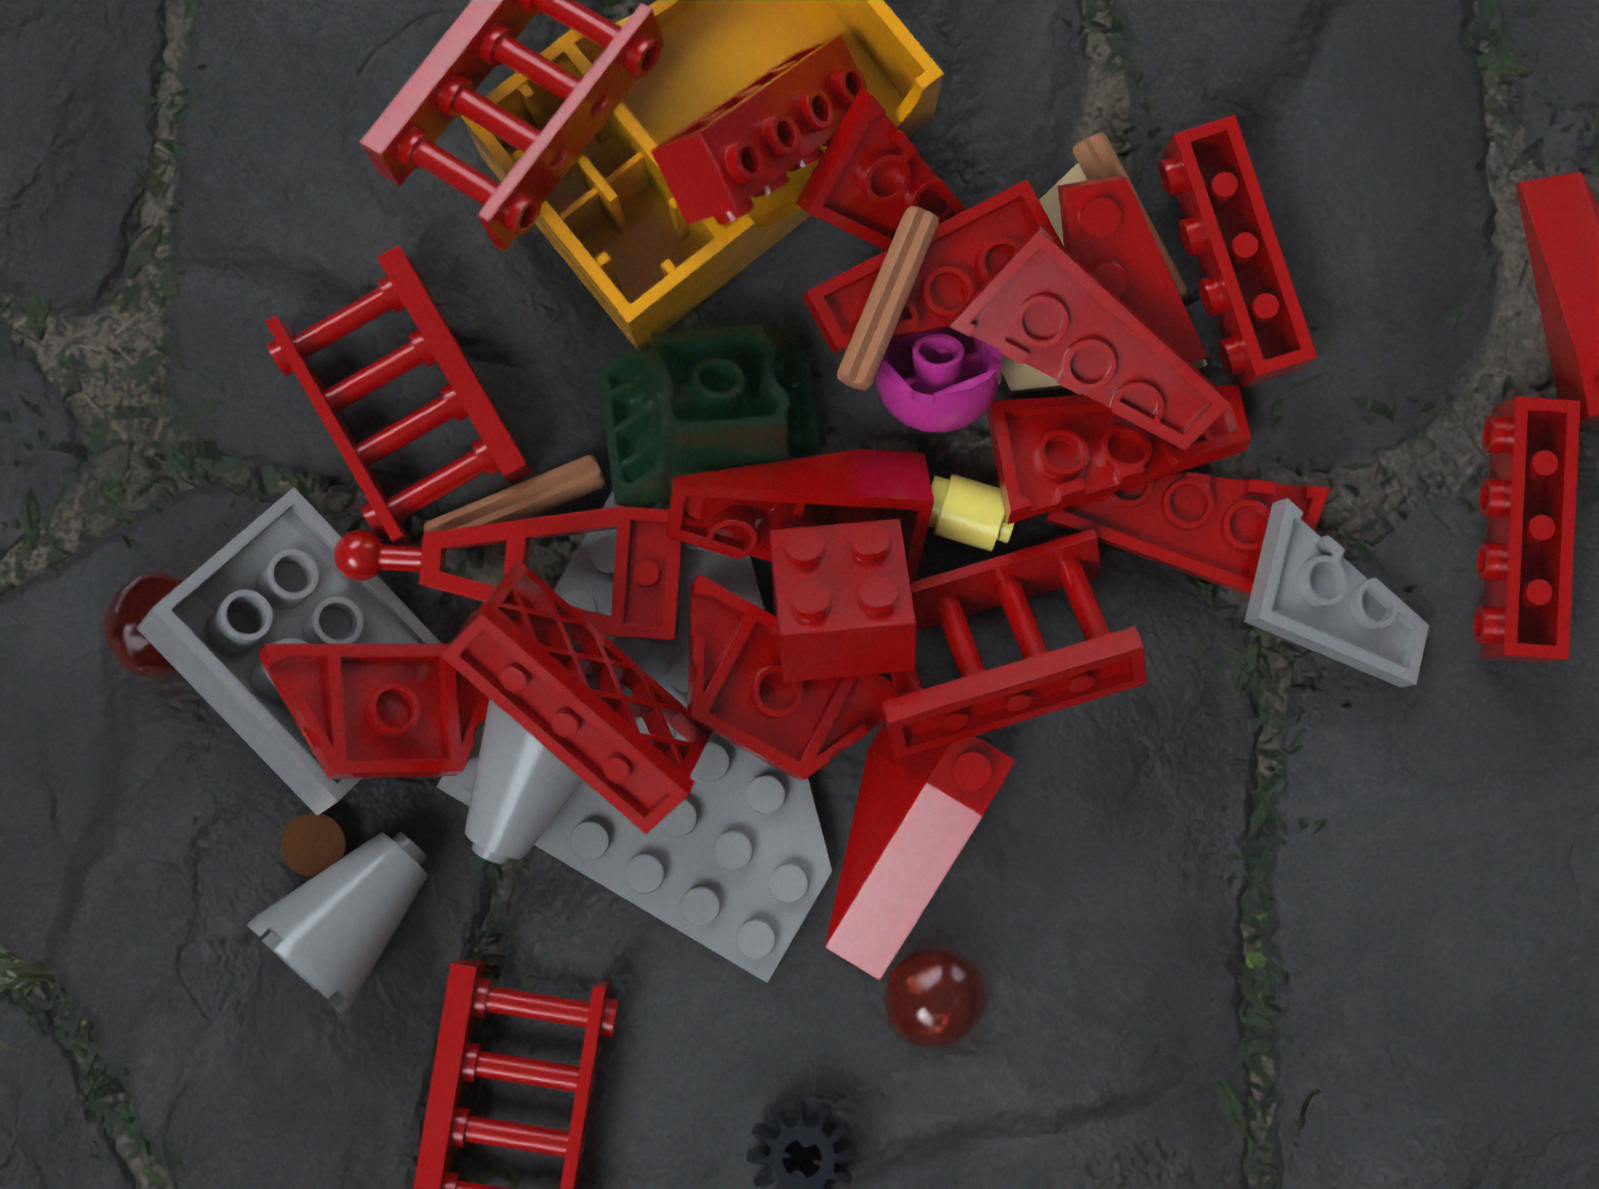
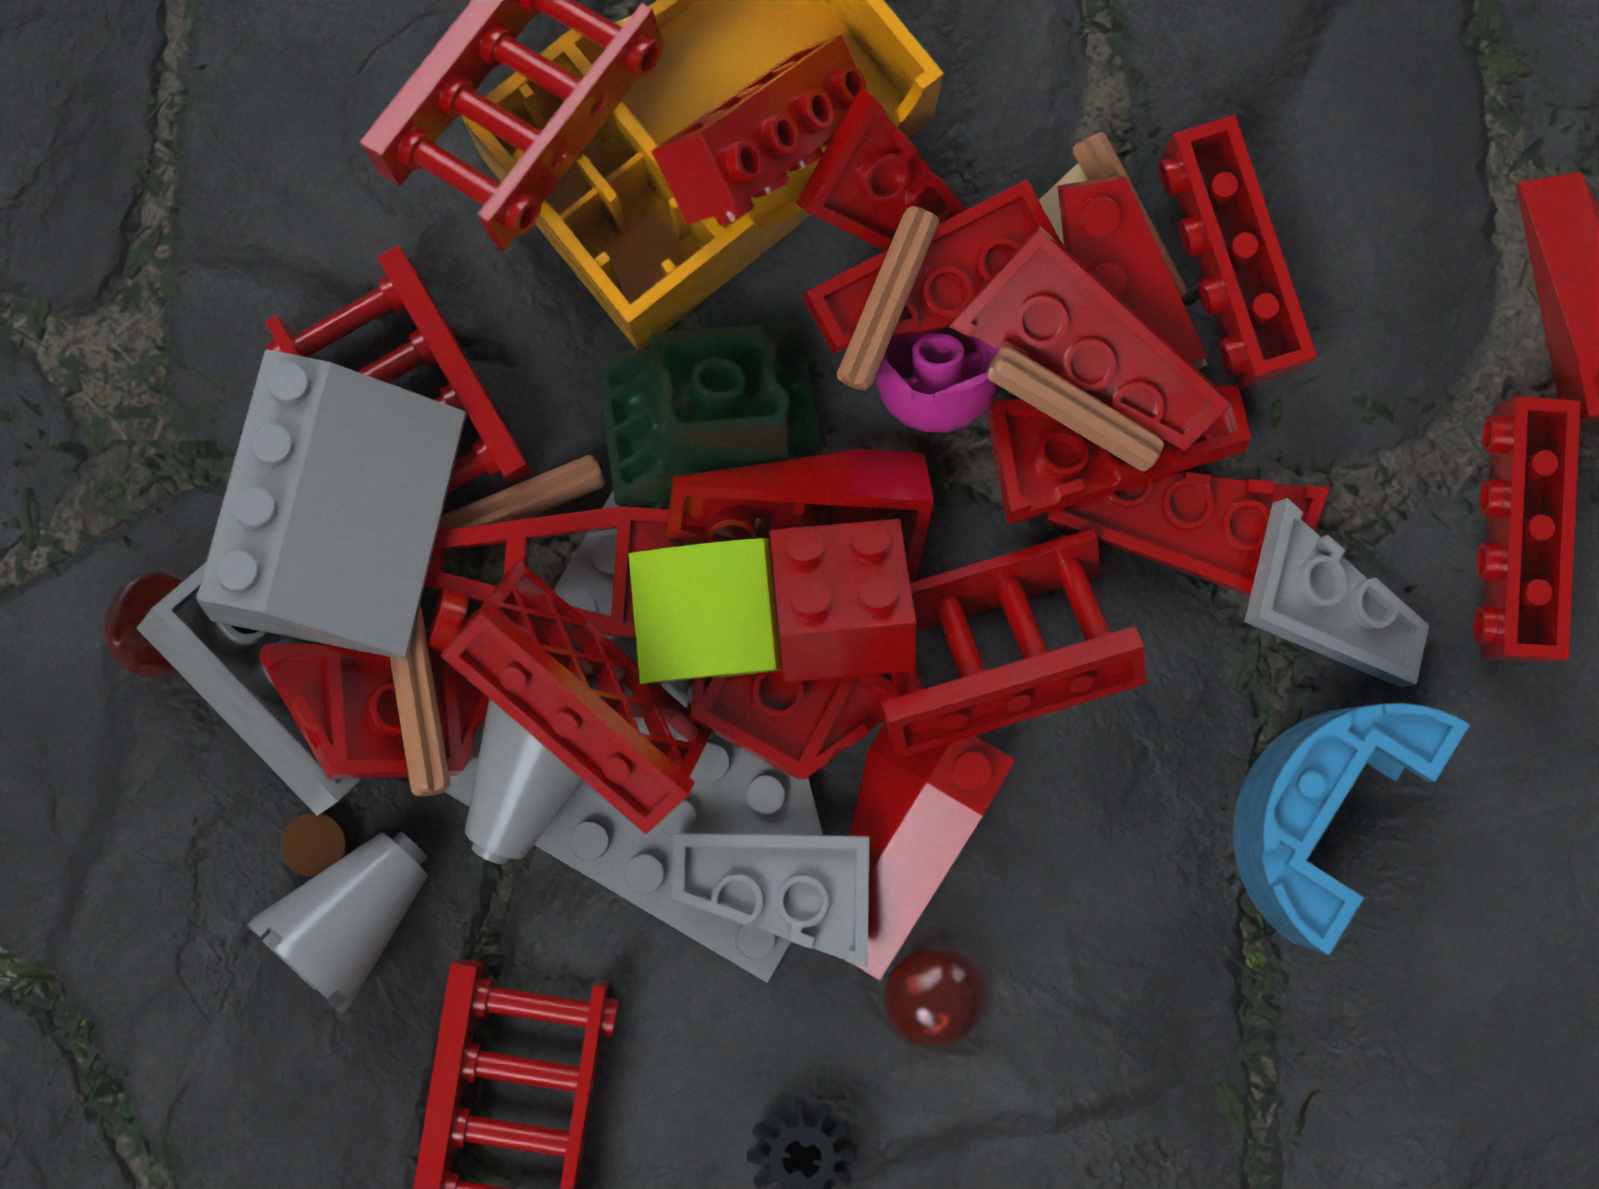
light yellow brick [928,474,1015,552] -> none
none -> light grey slope [196,349,467,660]
none -> nougat axle [390,607,450,796]
none -> red tile [426,586,468,654]
none -> lime slope [628,538,781,684]
none -> light grey wing [671,833,869,969]
none -> nougat axle [987,346,1164,471]
none -> dark azure cylinder [1233,704,1470,956]

